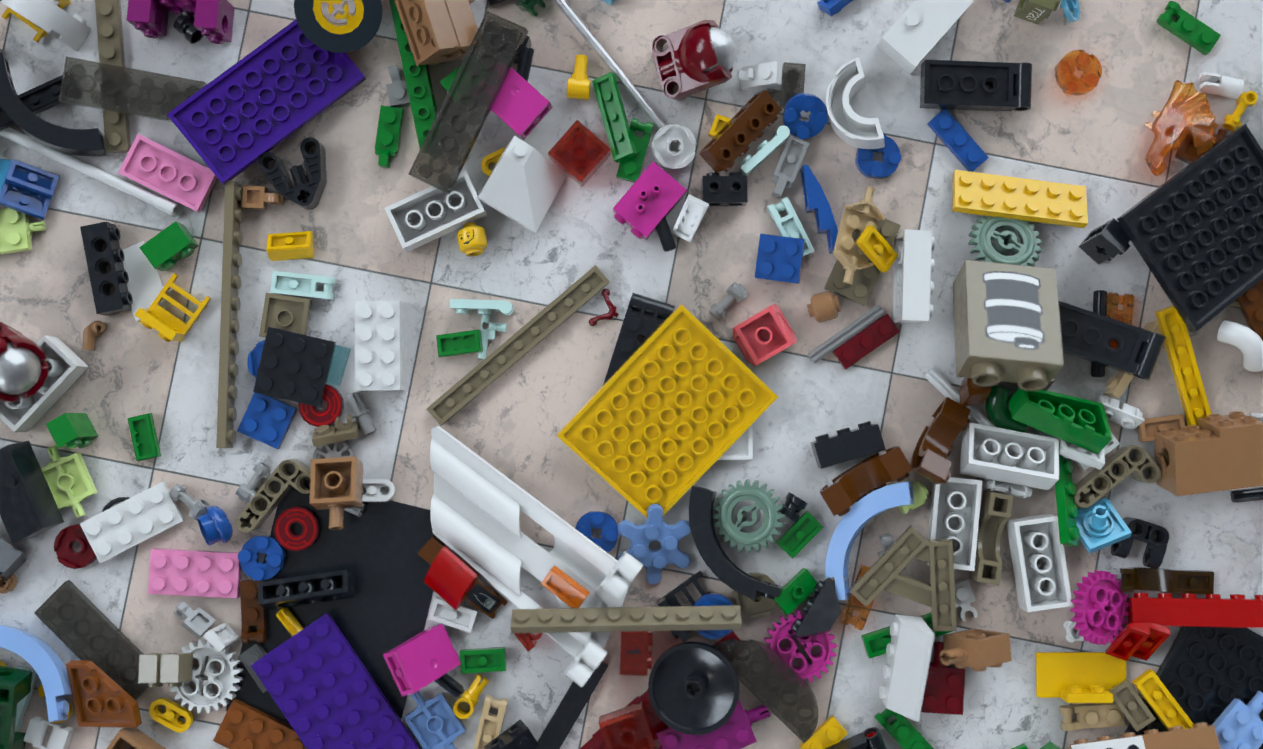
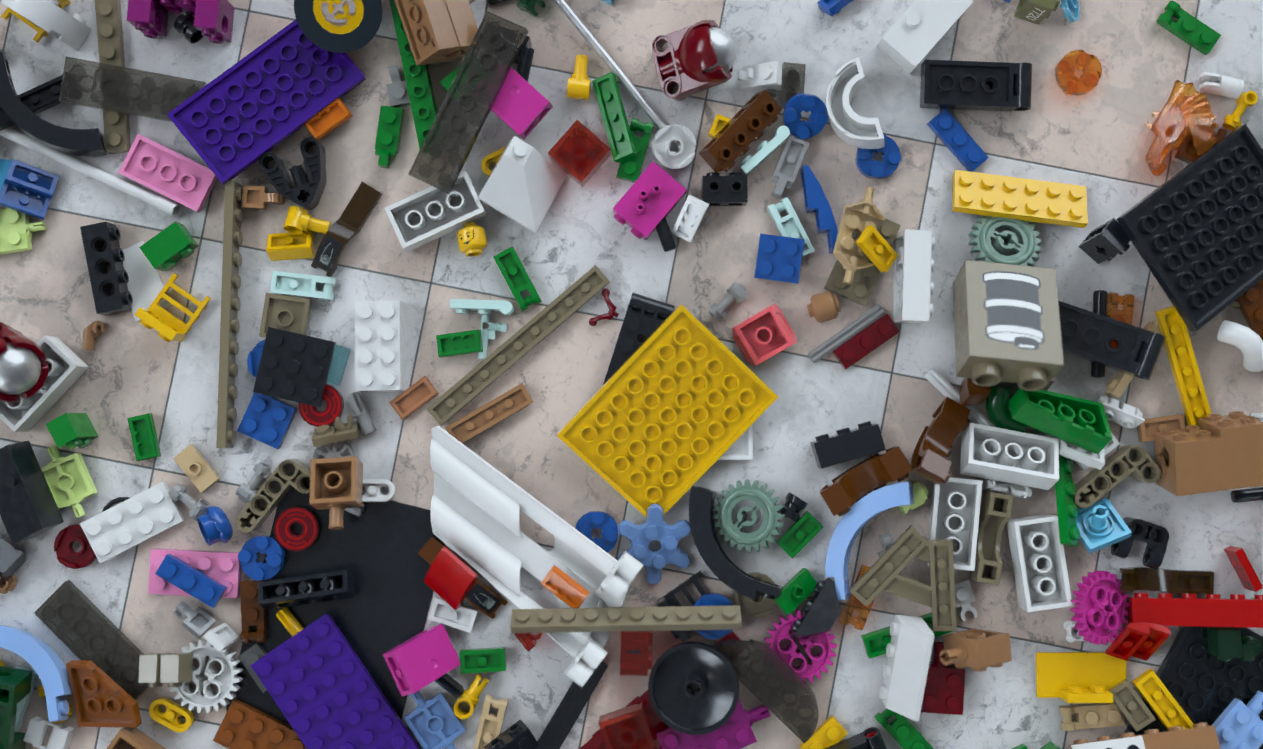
none -> blue plate [155,554,227,608]
none -> tan plate [173,444,221,493]
none -> yellow pin [283,206,331,235]
none -> orange plate [305,98,353,141]
none -> dark brown piece [311,182,383,277]
none -> nougat tile [389,376,439,420]
none -> medium nougat plate [445,383,534,444]
none -> green plate [493,246,542,312]
none -> clear green brick [1207,627,1262,661]
none -> red tile [1224,546,1263,592]

